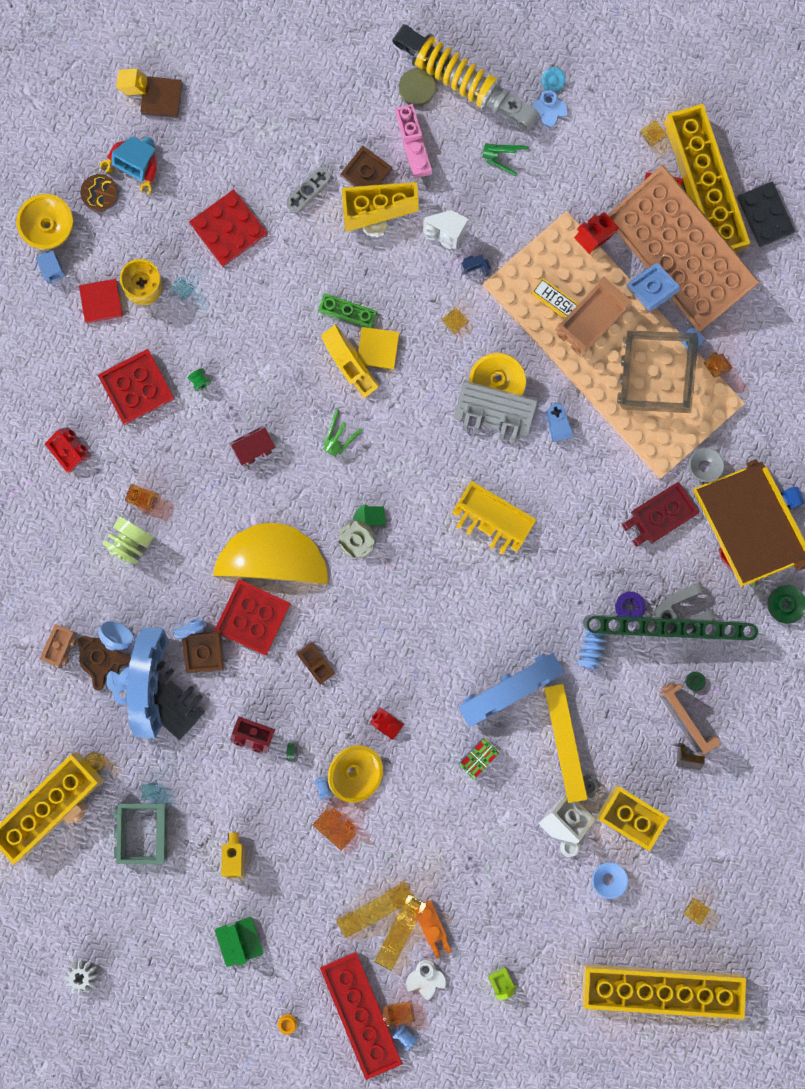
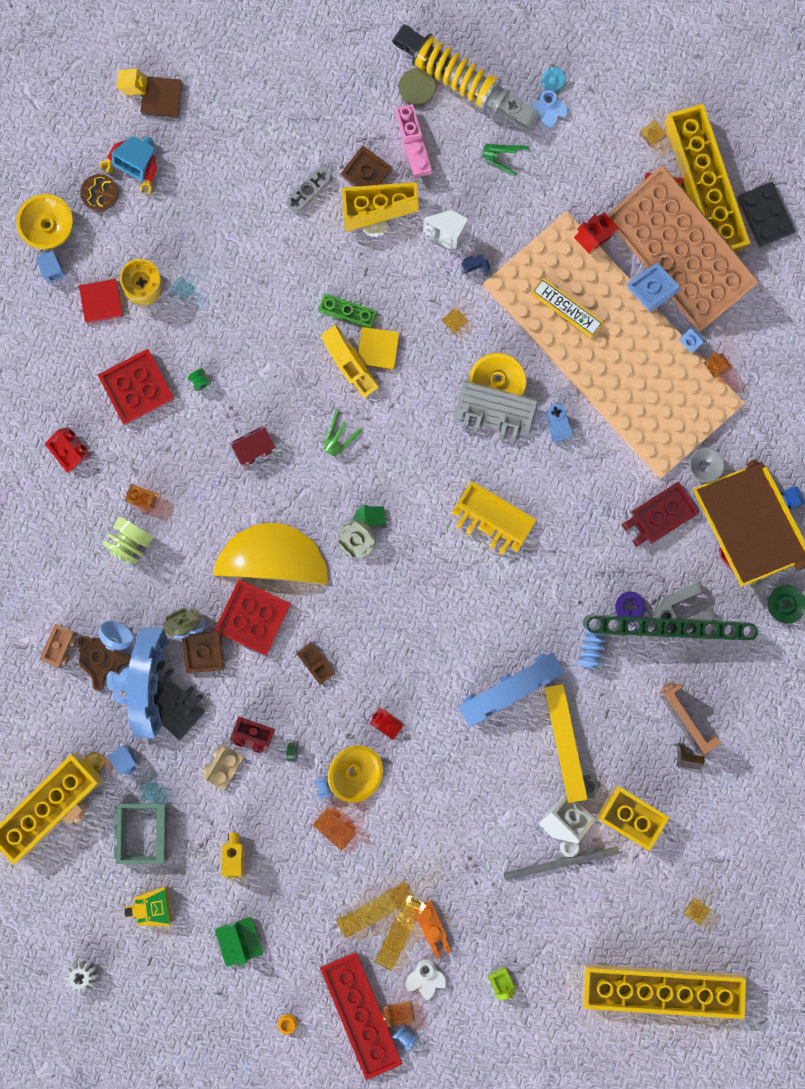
red plate [189,189,268,267] -> none
piece [458,737,501,780] -> none
nougat panel [555,276,632,355] -> none
light blue piece [592,862,628,899] -> none
clear smoke window [617,330,699,413] -> none
dark green tile [685,672,706,691] -> none
none -> medium blue brick [108,744,140,776]
none -> torso [124,886,173,926]
none -> olive tile [162,608,201,636]
none -> tan bracket [202,745,245,791]
none -> flat silver bar [503,846,619,880]

